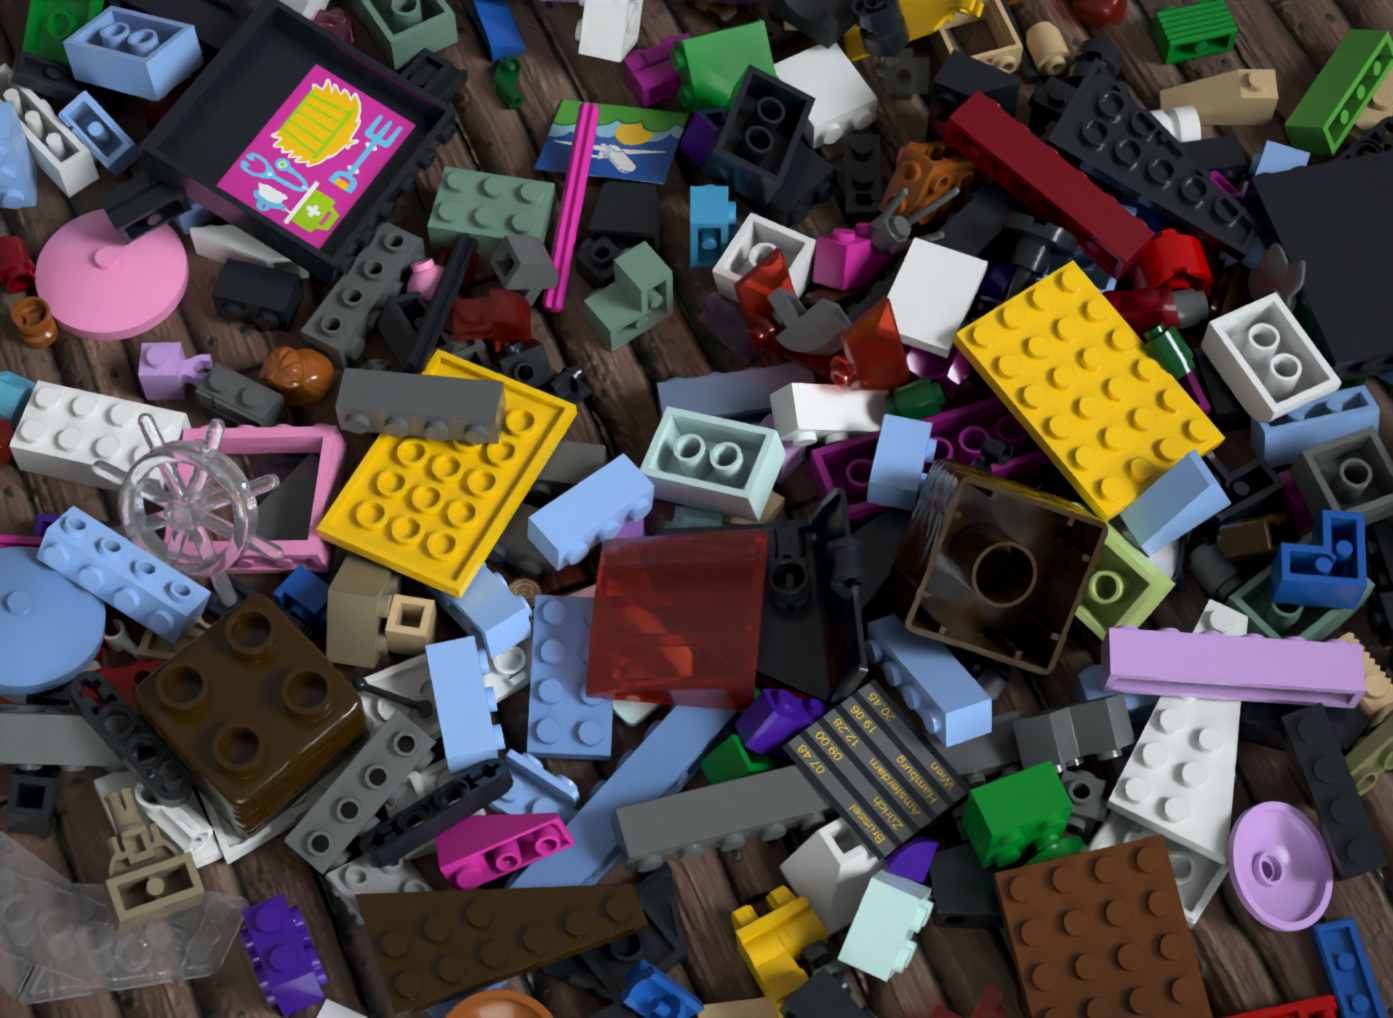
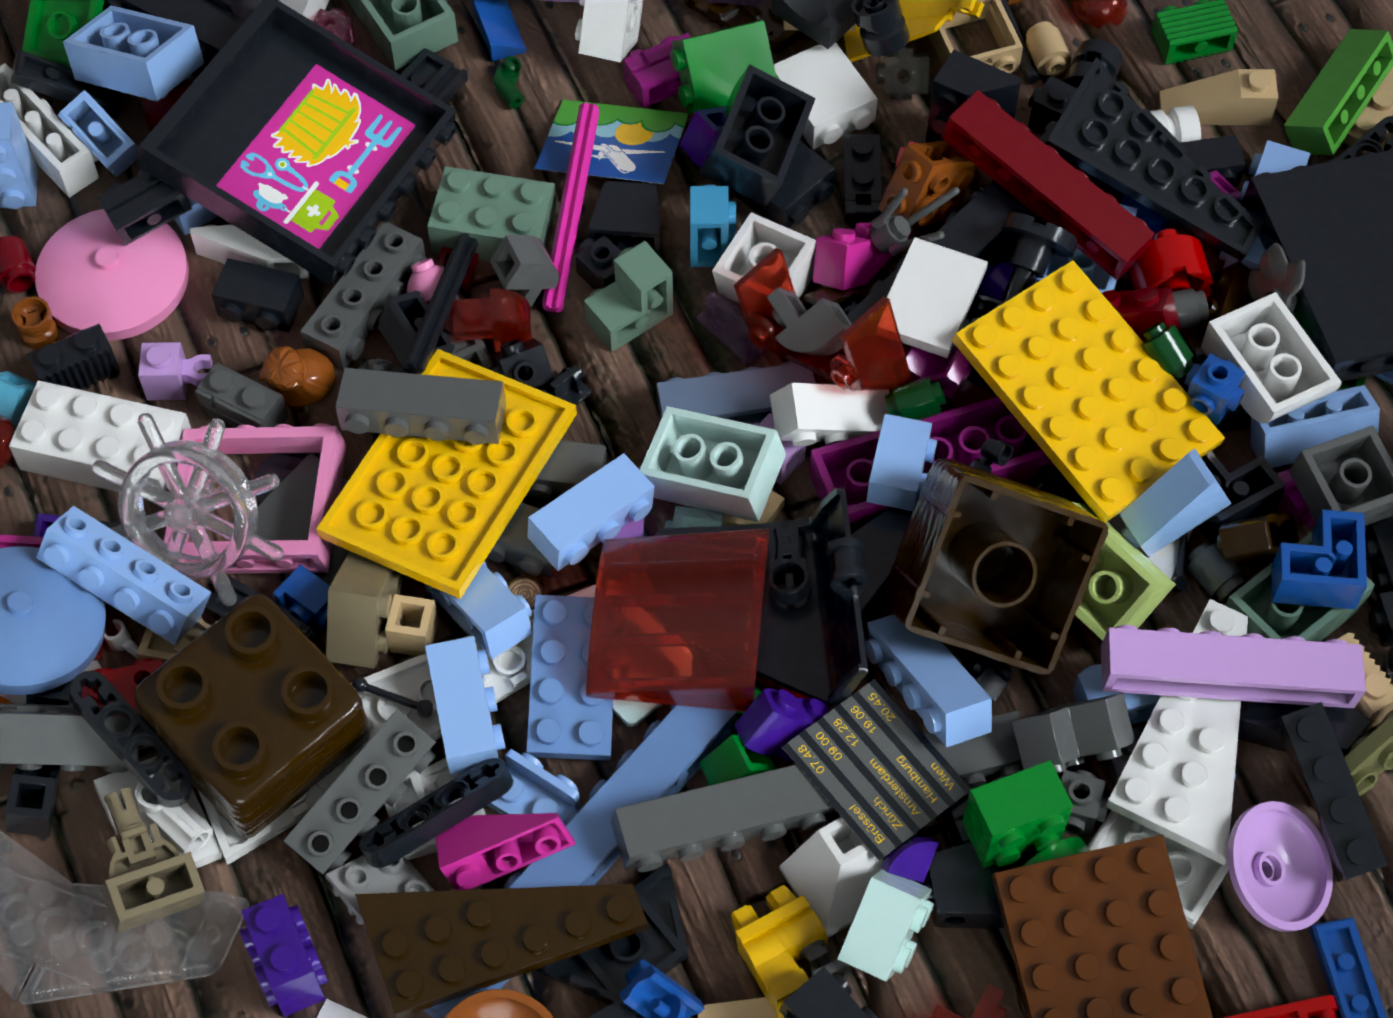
none -> black brick [26,323,120,390]
none -> blue brick [1184,353,1246,425]

